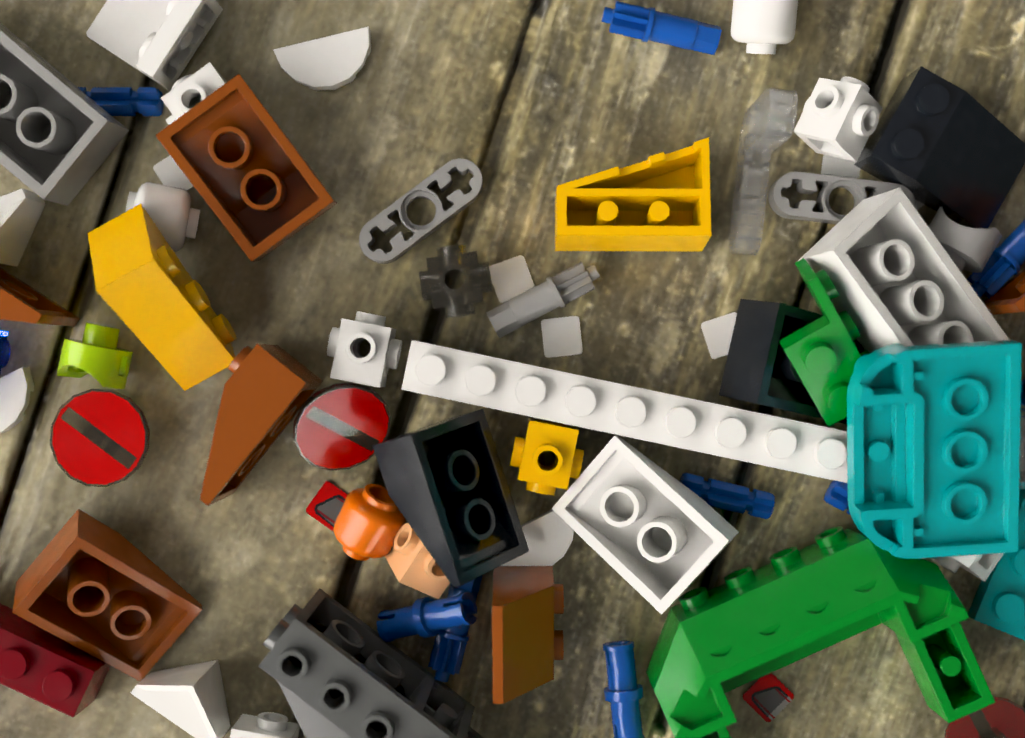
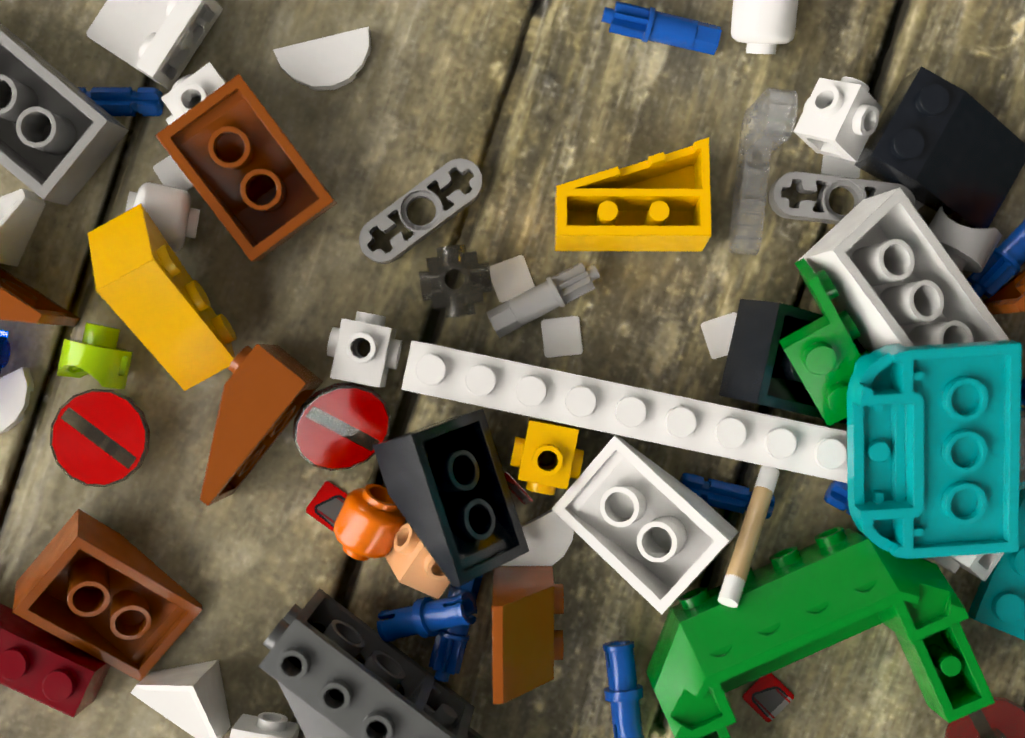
none -> sticker [504,472,533,505]
none -> tan bar [718,466,780,608]

